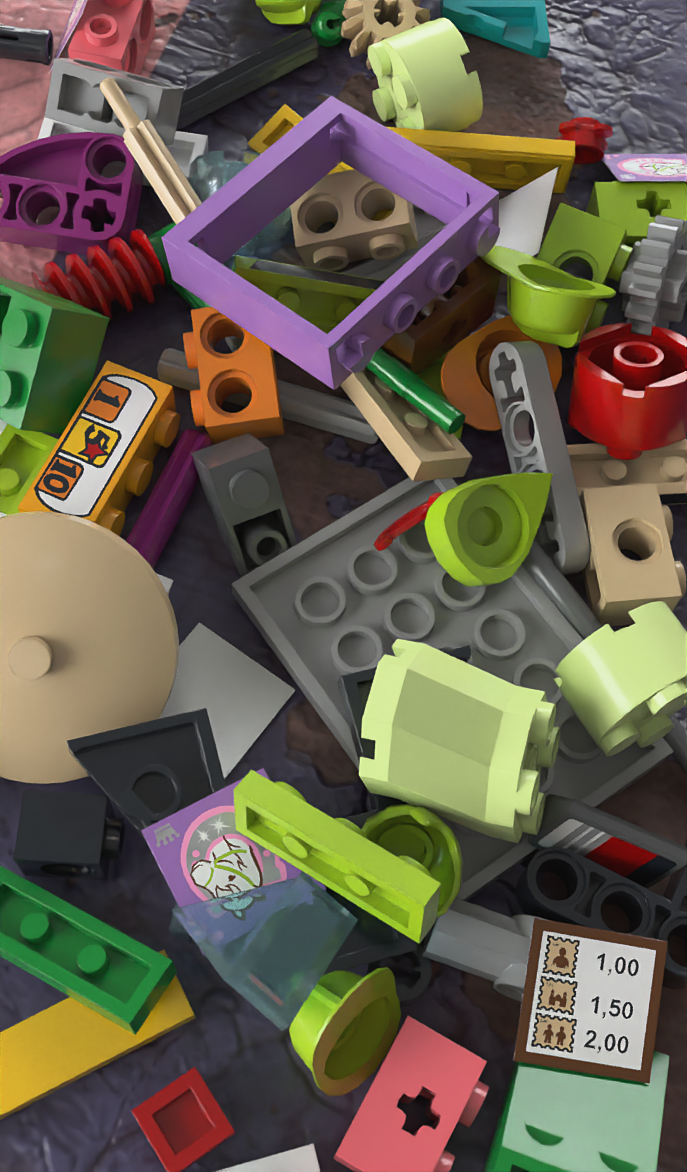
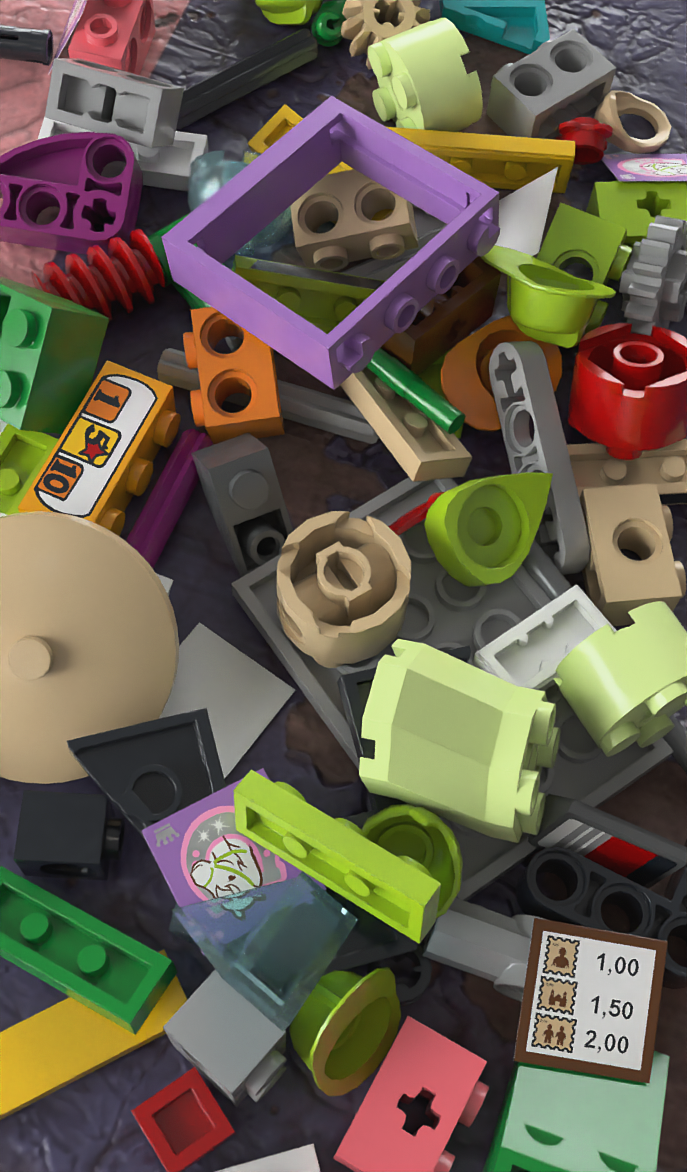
tan axle [99,77,202,225] -> none
none -> light grey brick [163,967,287,1107]
none -> tan brick [277,511,411,668]
none -> white plate [472,584,617,691]
none -> light grey brick [486,29,616,139]
none -> tan piece [594,90,671,154]

